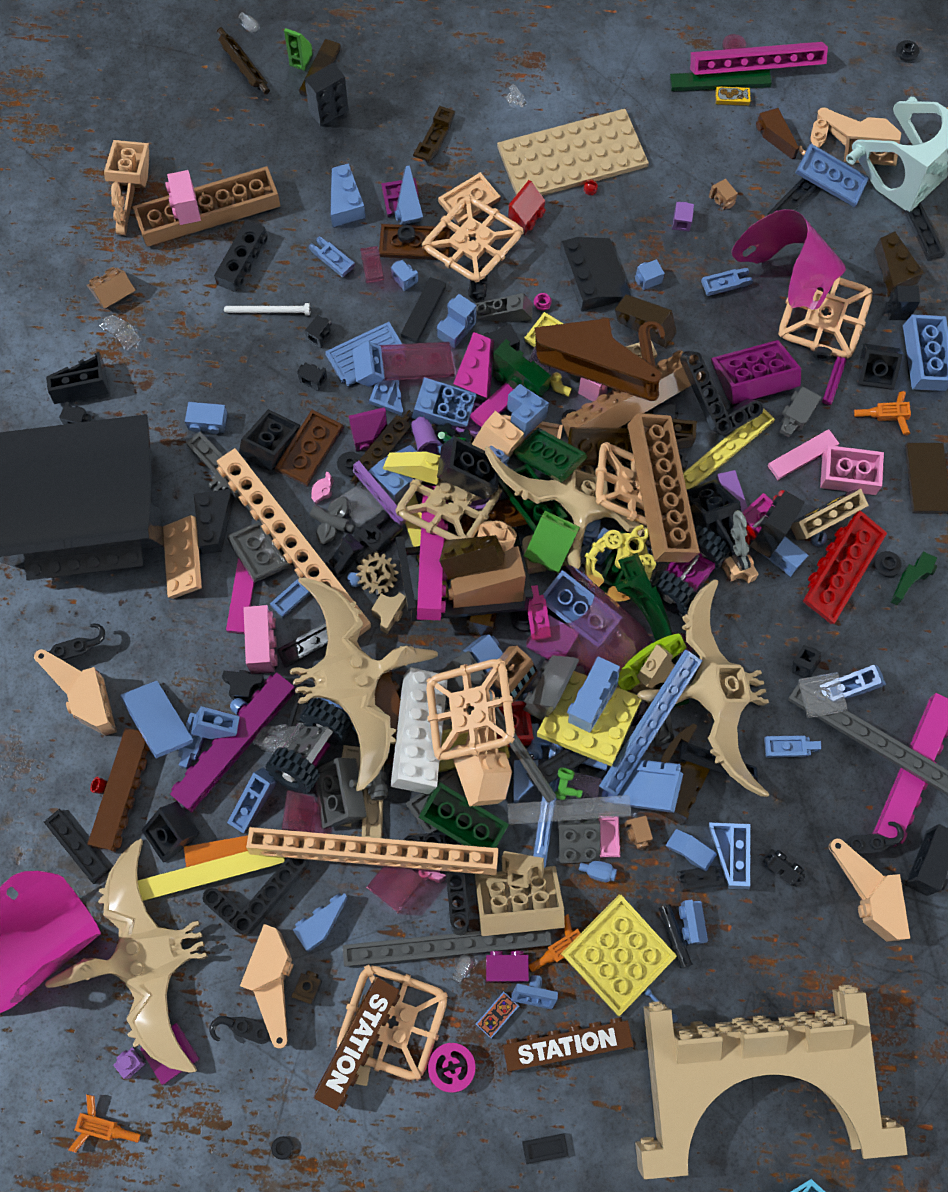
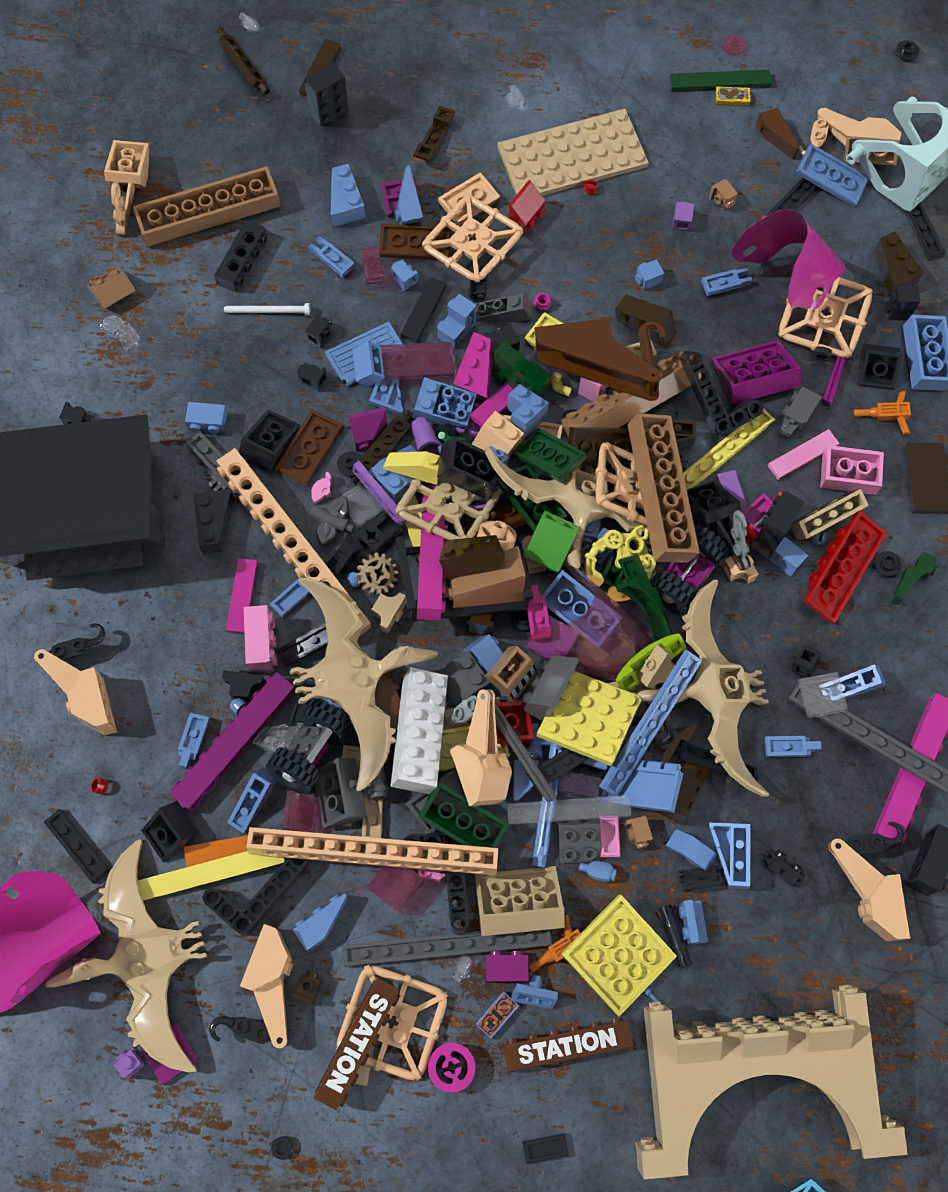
black wedge [46,352,109,404] -> none
orange piece [68,1094,141,1152] -> none
reddish brown brick [87,728,151,853] -> none
medium blue tile [120,681,193,758] -> none
light nougat plate [163,515,202,599] -> none
bright pink brick [165,170,201,225] -> none
medium blue slope [191,706,239,739] -> none
dark grey tile [227,522,288,583] -> none
bright green slope [284,28,313,71] -> none
black tile [398,225,415,243] -> none
light nougat plate [426,658,515,760] -> none
tan brick [502,851,544,888] -> none
bright green piece [555,768,582,800] -> none
black slope [560,237,631,312] -> none
medium blue wedge [567,656,620,733] -> none
dark pink brick [690,42,828,75] -> none

